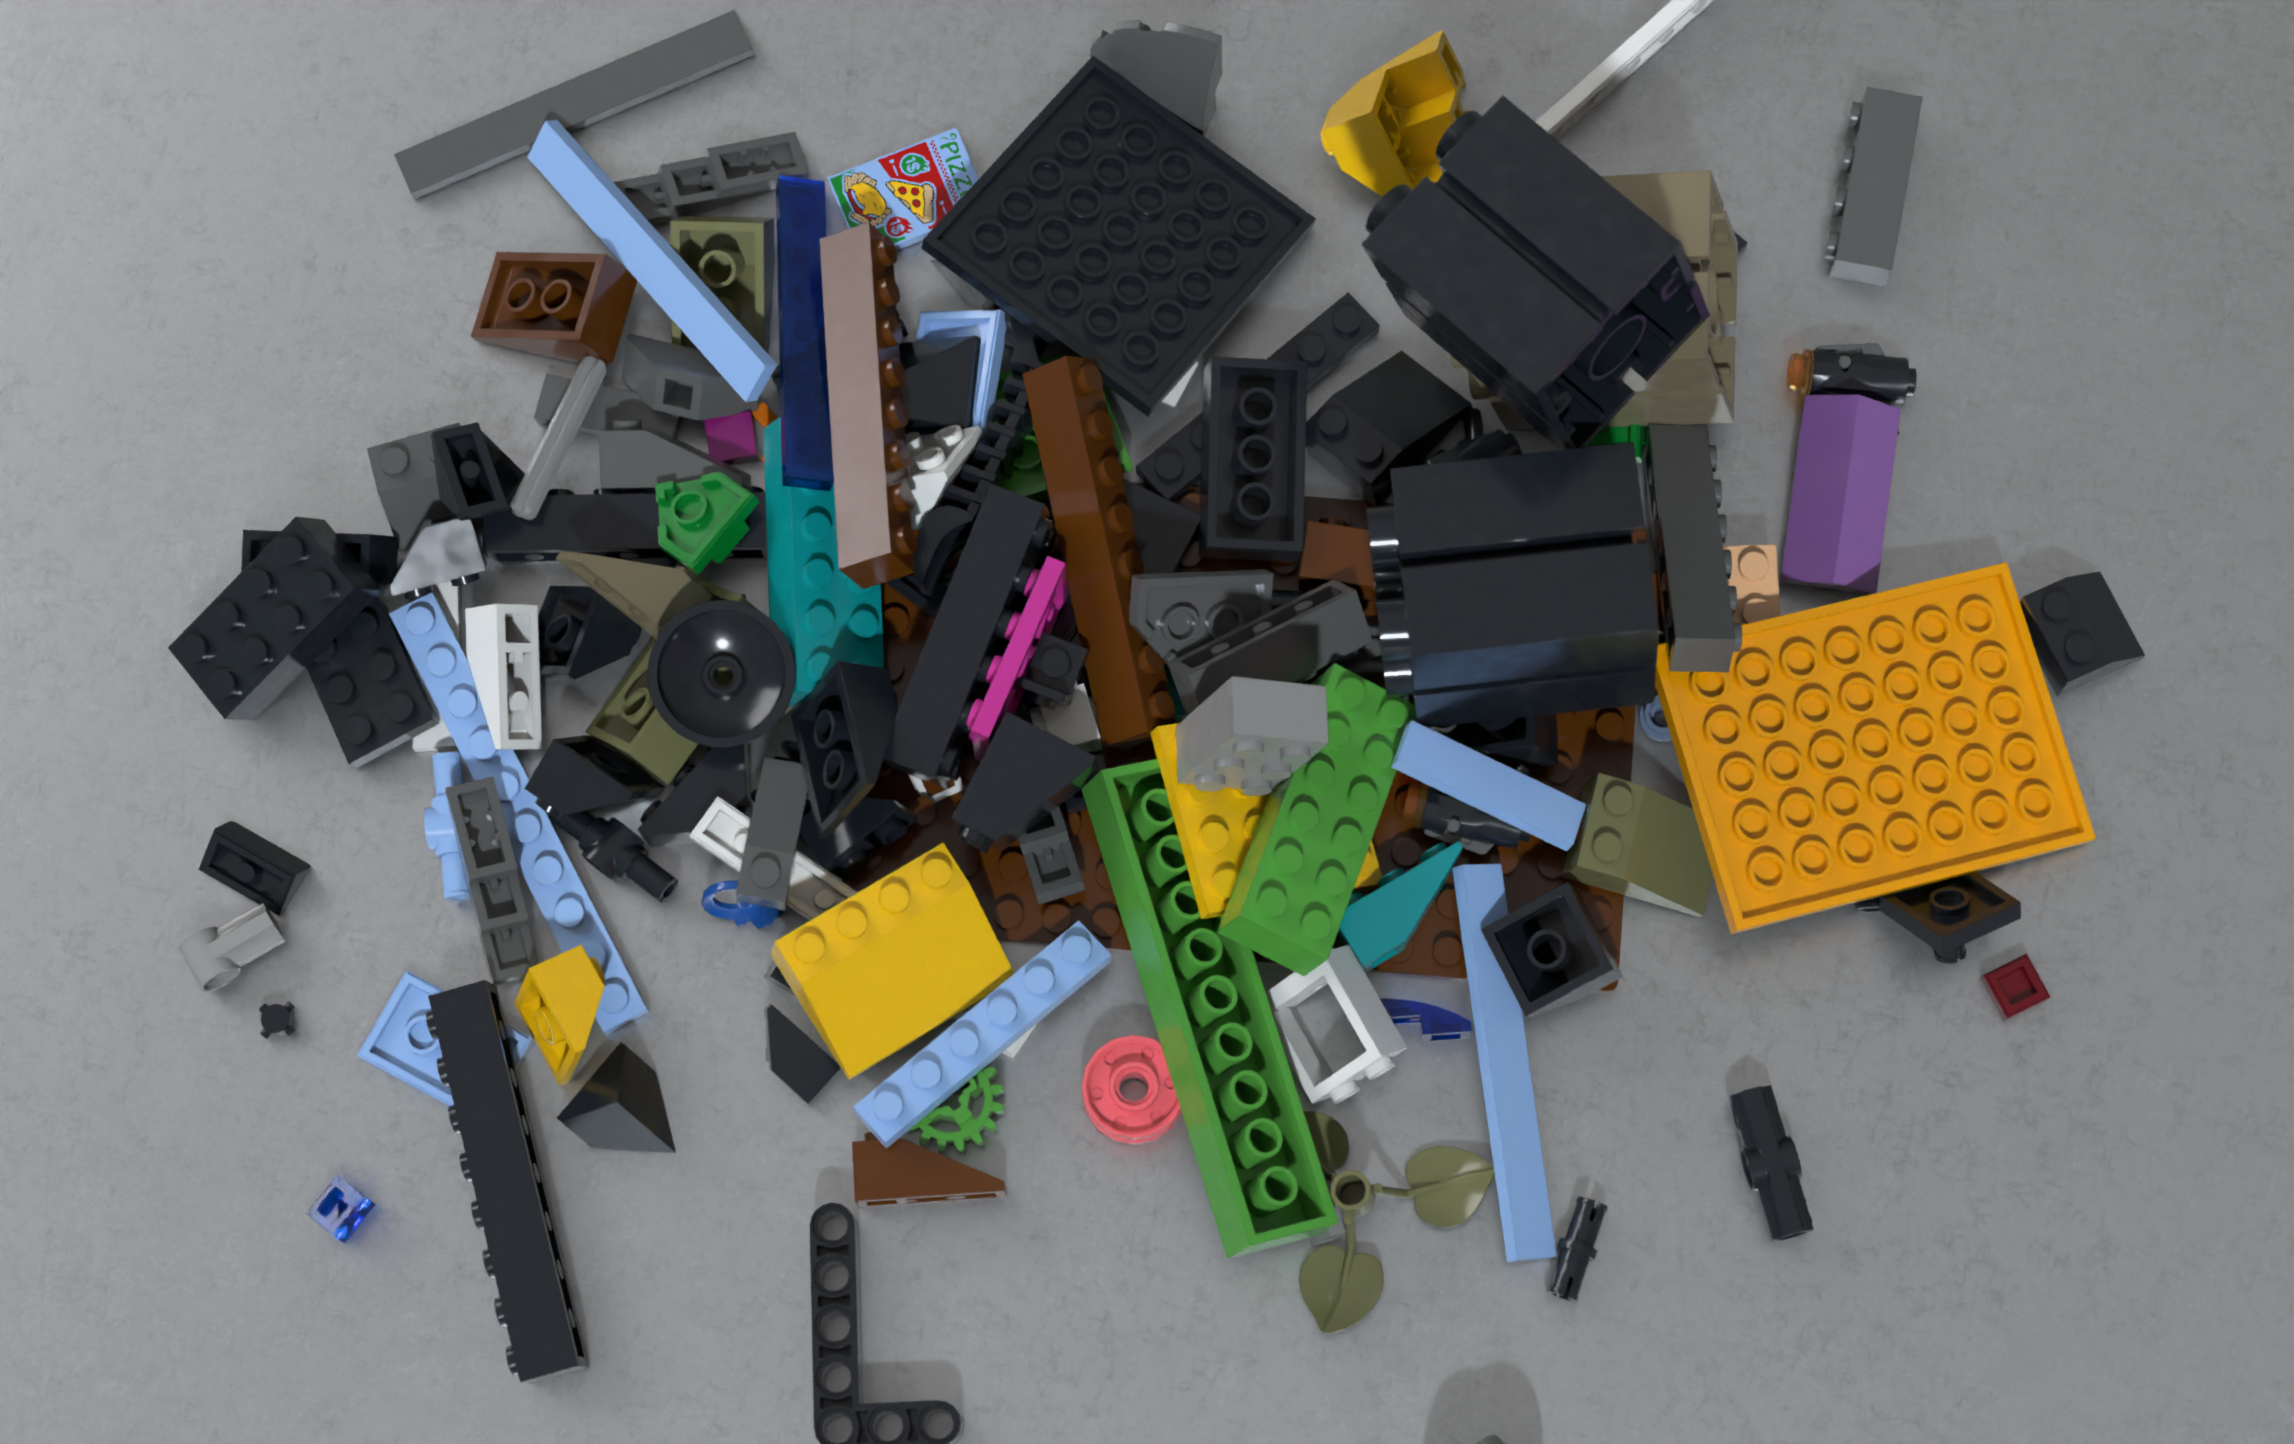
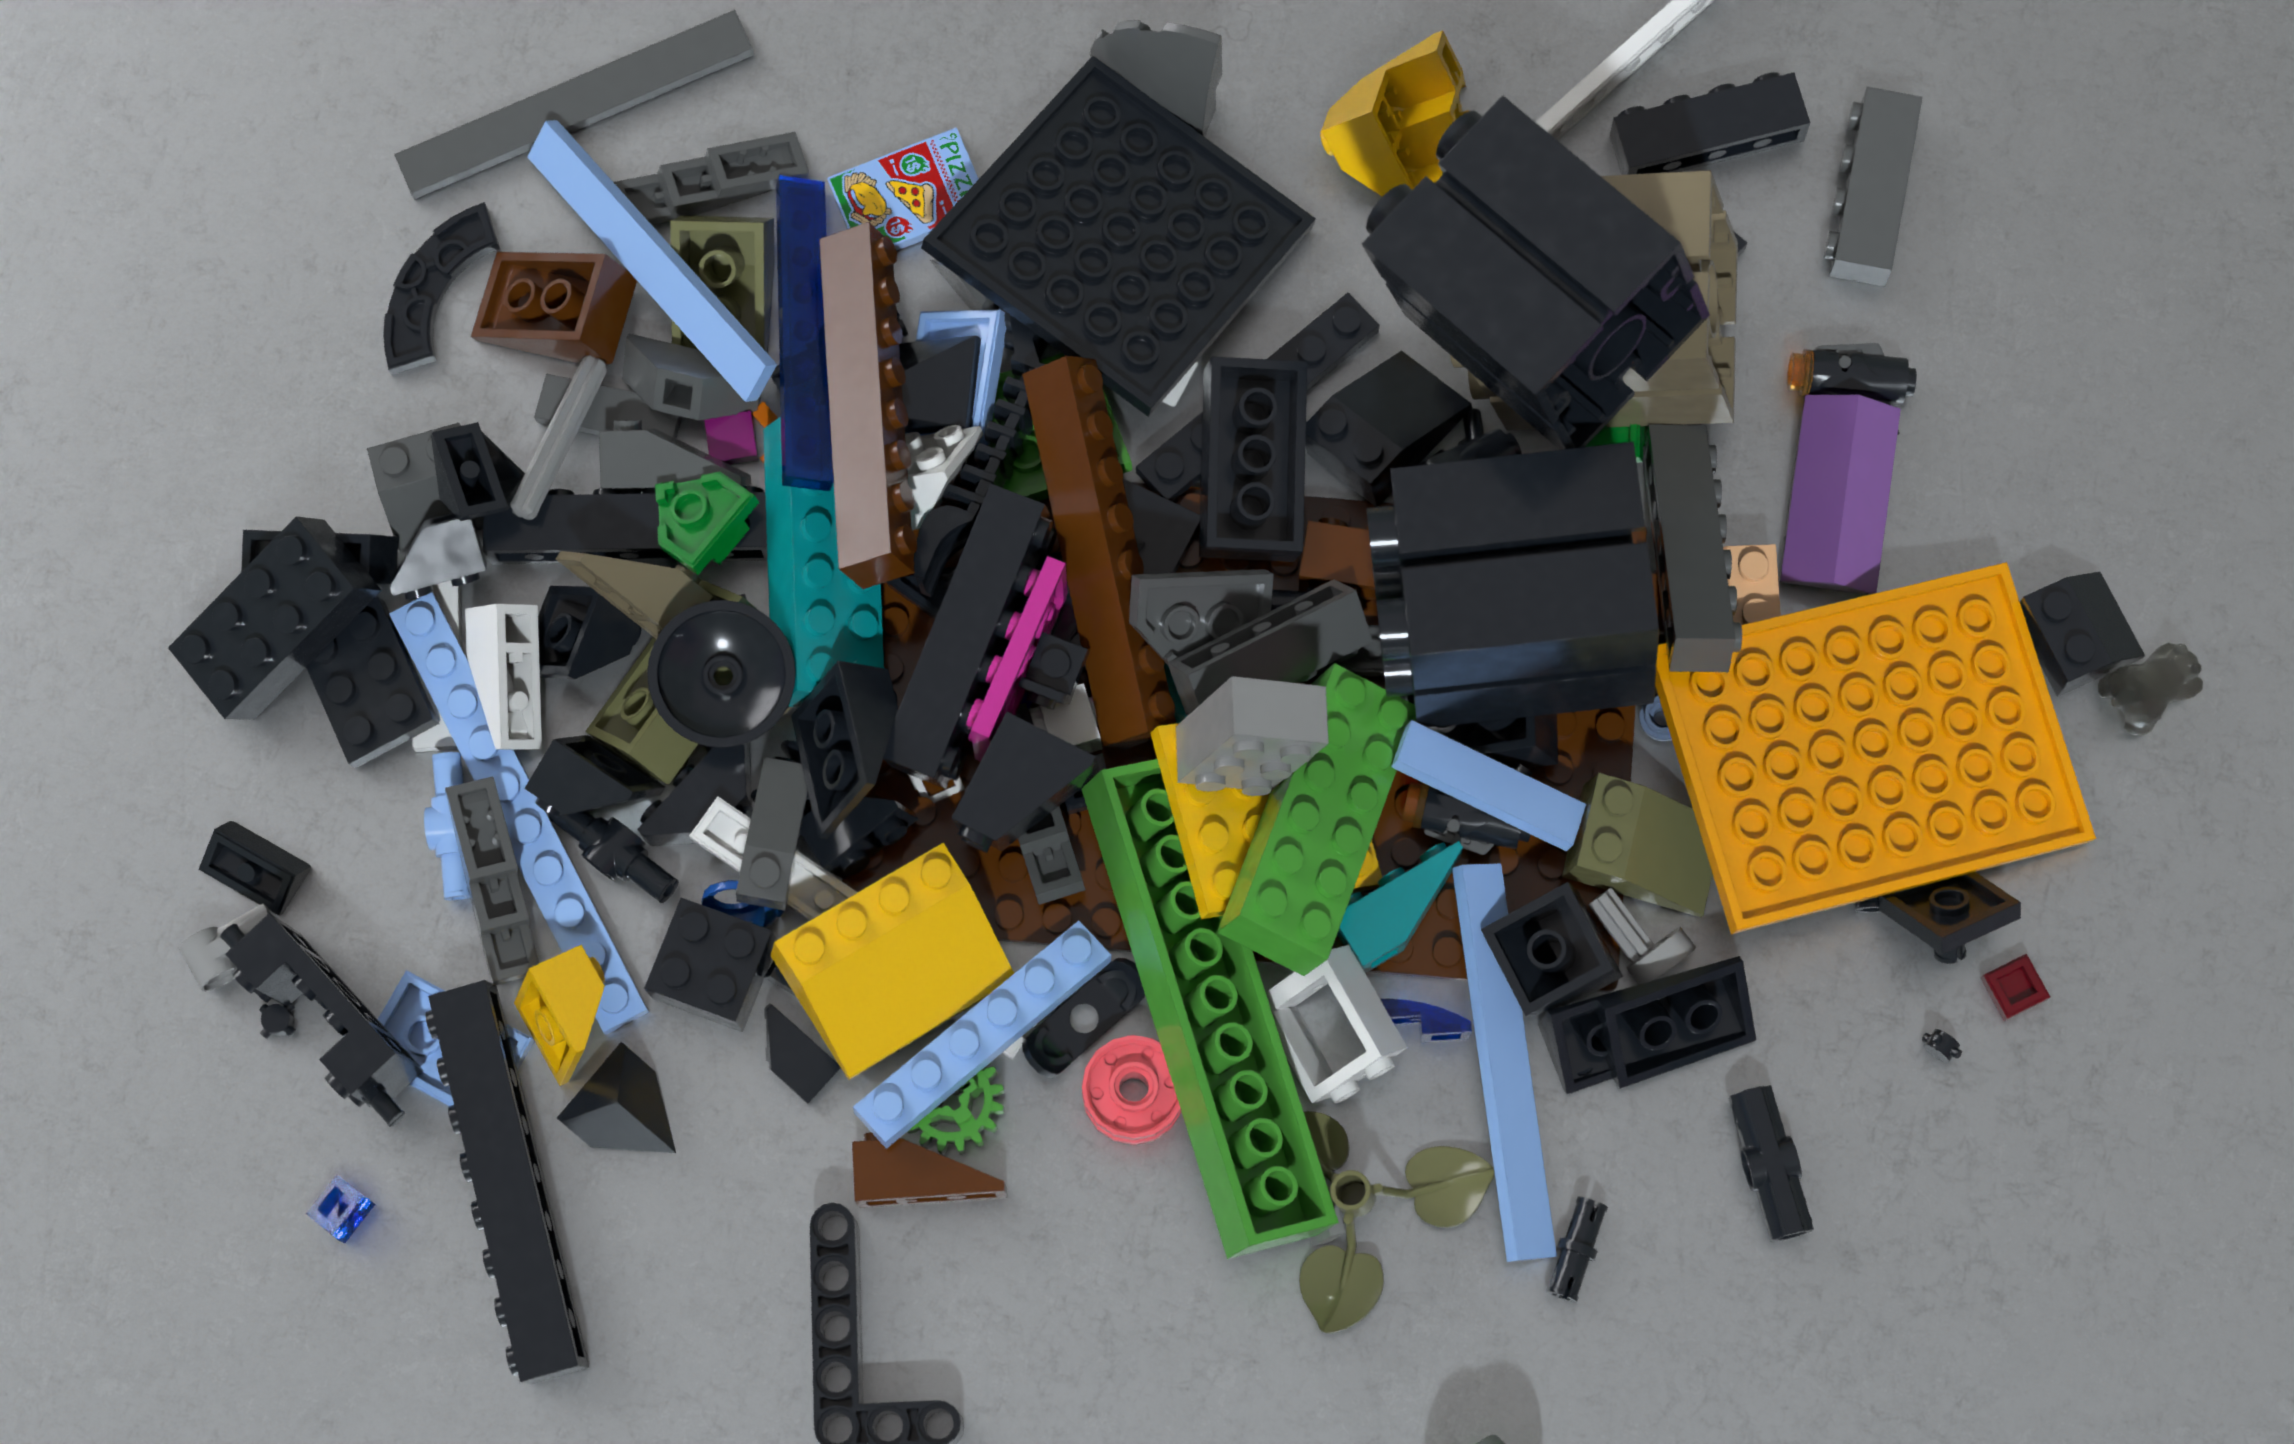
none -> black brick [220,913,424,1127]
none -> black tile [383,202,500,375]
none -> black brick [644,897,777,1032]
none -> black piece [1022,958,1145,1078]
none -> black slope [1538,956,1756,1094]
none -> light grey piece [1588,888,1696,984]
none -> black brick [1610,72,1810,175]
none -> black piece [1922,1029,1962,1063]
none -> clear smoke animal [2098,642,2203,736]

